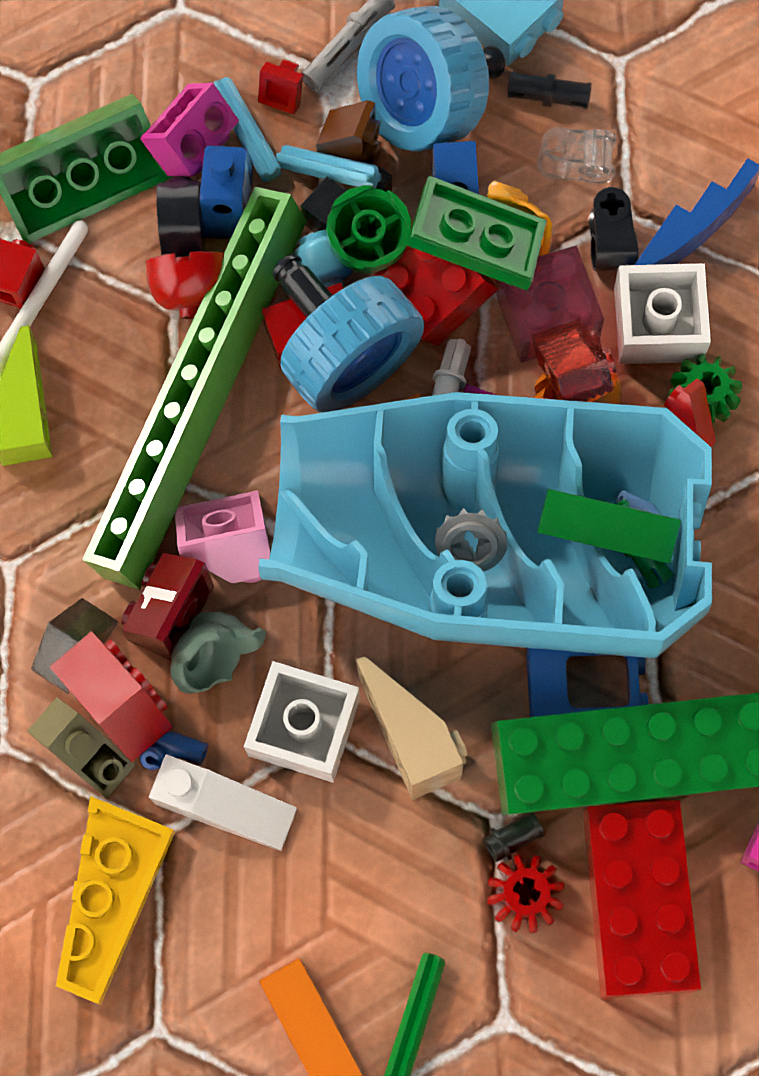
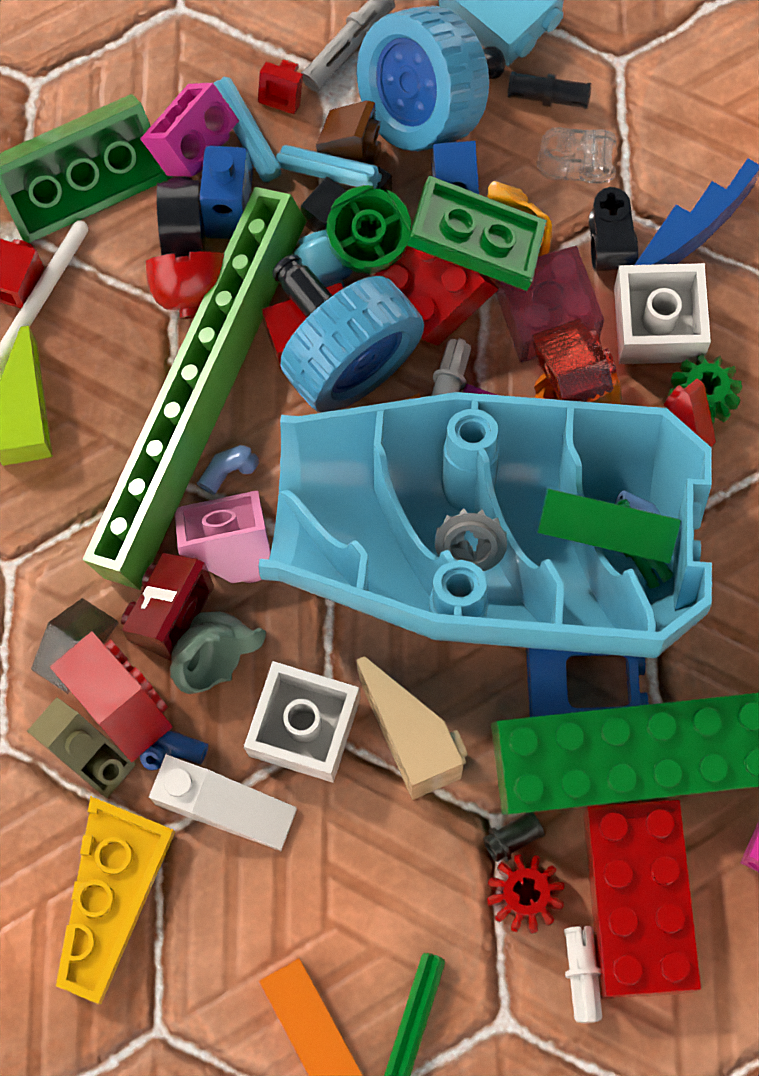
none -> medium blue arm [197,445,259,495]
none -> white axle [564,926,602,1023]

